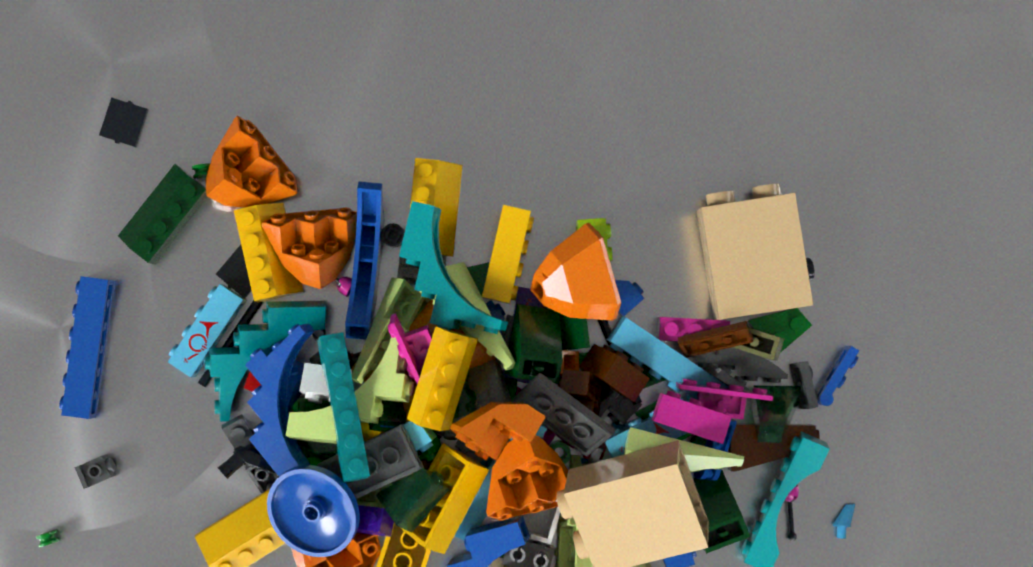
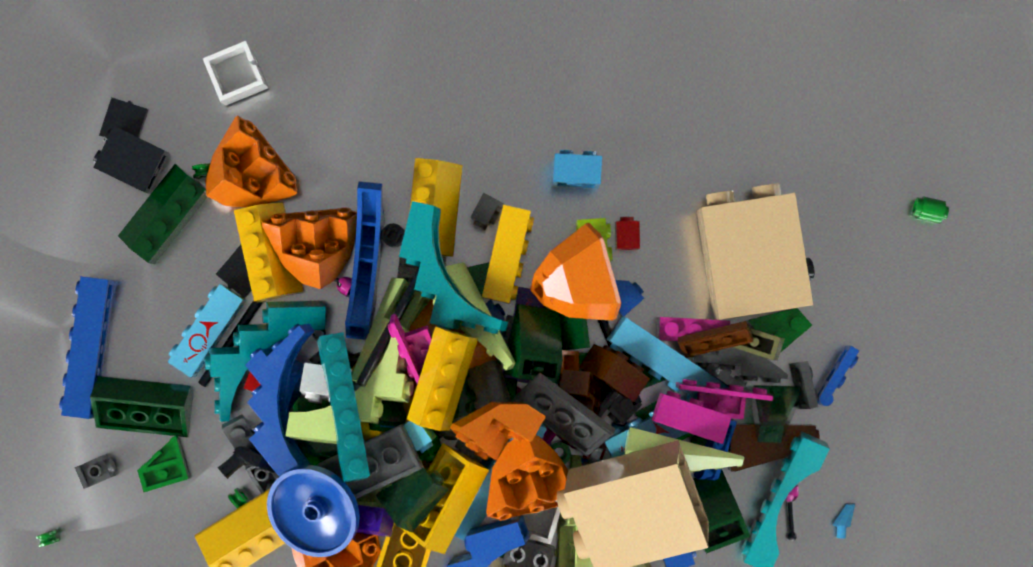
none -> dark green slope [90,376,192,437]
none -> black panel [93,126,169,194]
none -> green wing [137,435,190,492]
none -> white piece [203,41,268,106]
none -> green bush [228,488,250,509]
none -> black piece [356,266,420,387]
none -> dark grey brick [471,193,504,231]
none -> dark azure brick [552,150,602,189]
none -> red brick [615,217,640,250]
none -> green brick [912,196,949,224]

